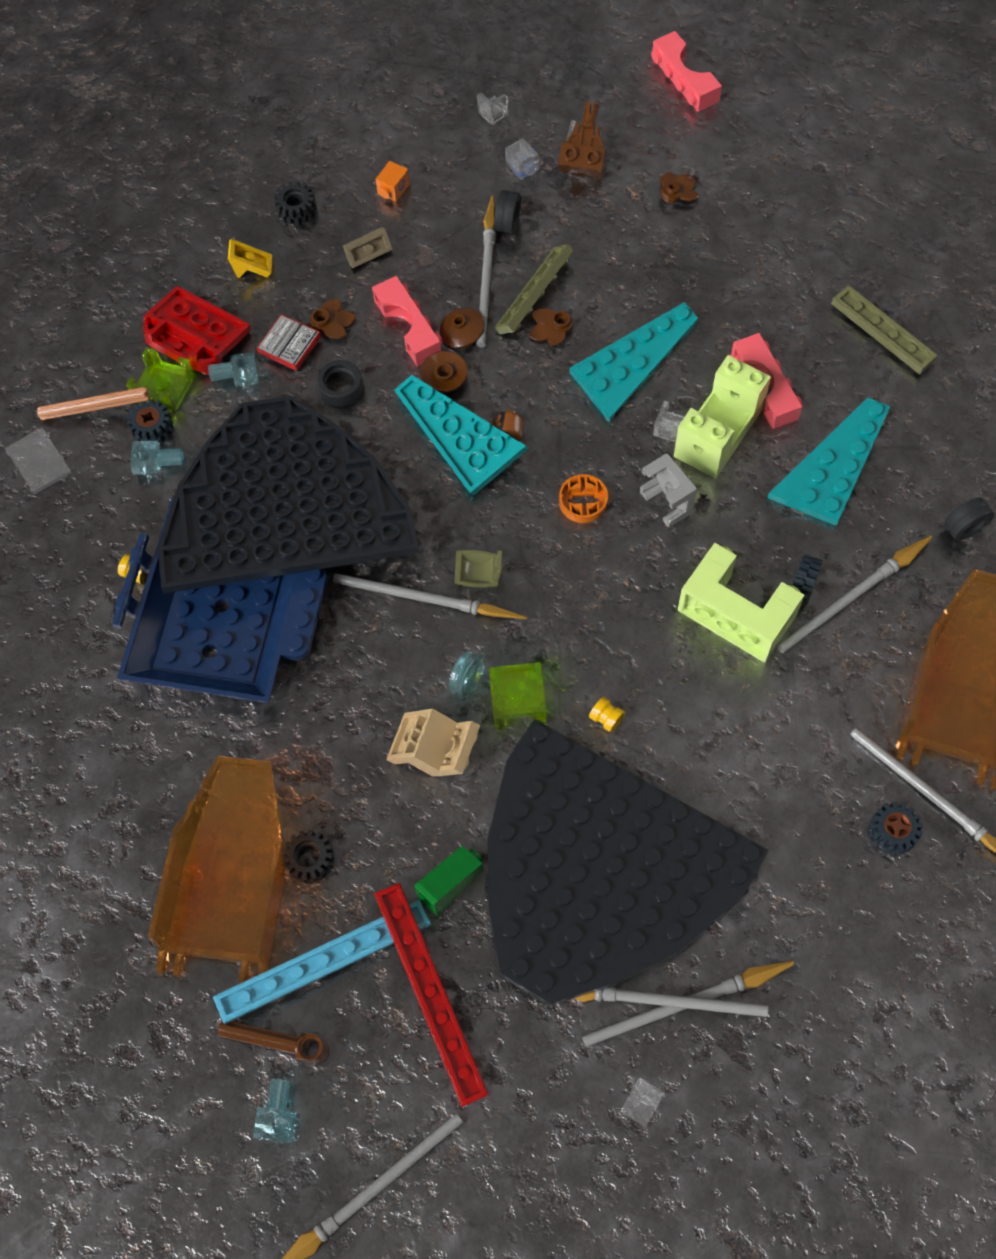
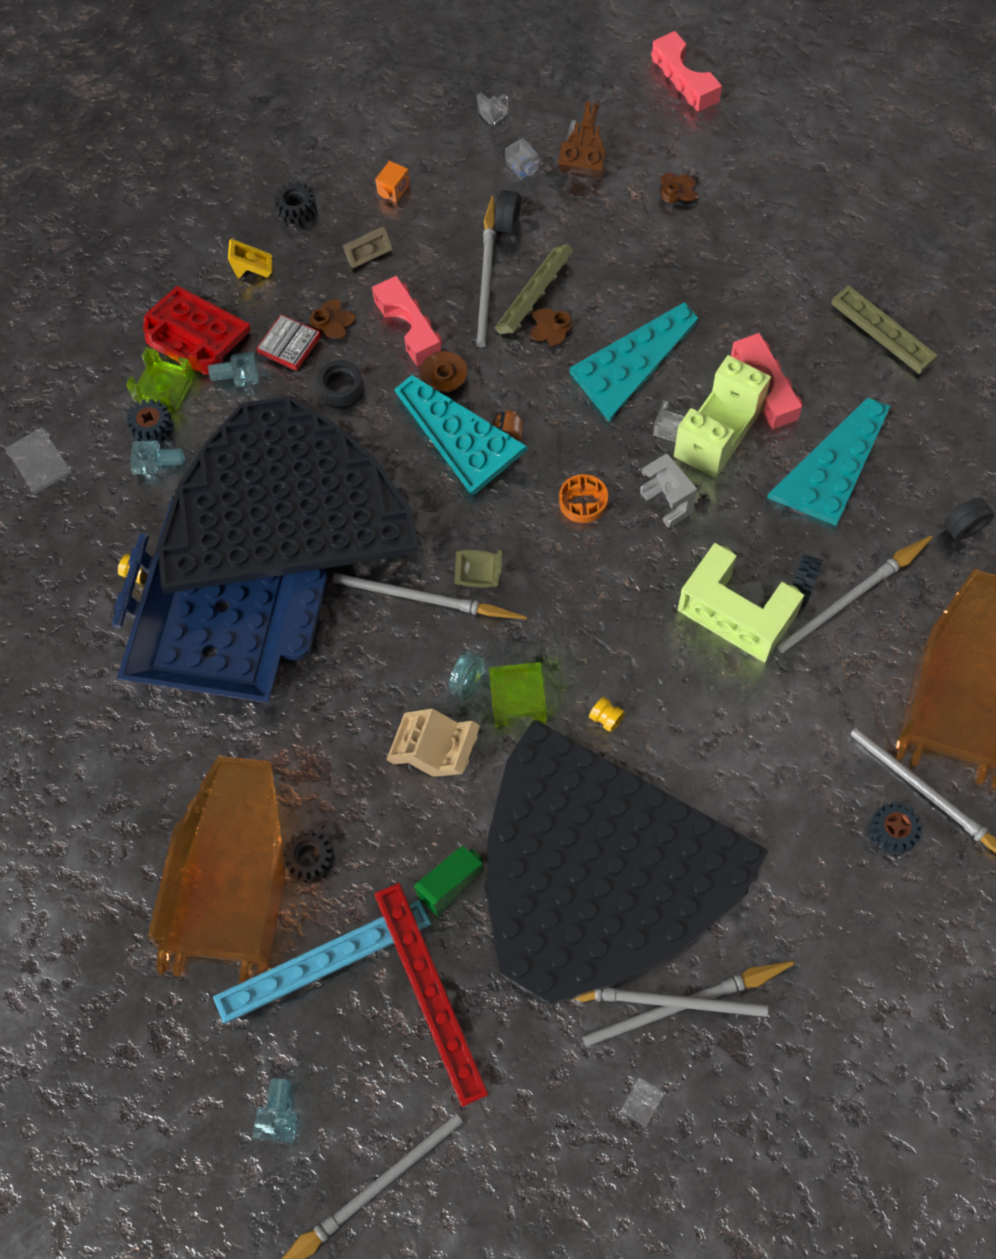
nougat axle [37,386,150,420] -> none
reddish brown axle [218,1021,329,1064] -> none
reddish brown dish [439,308,485,348] -> none

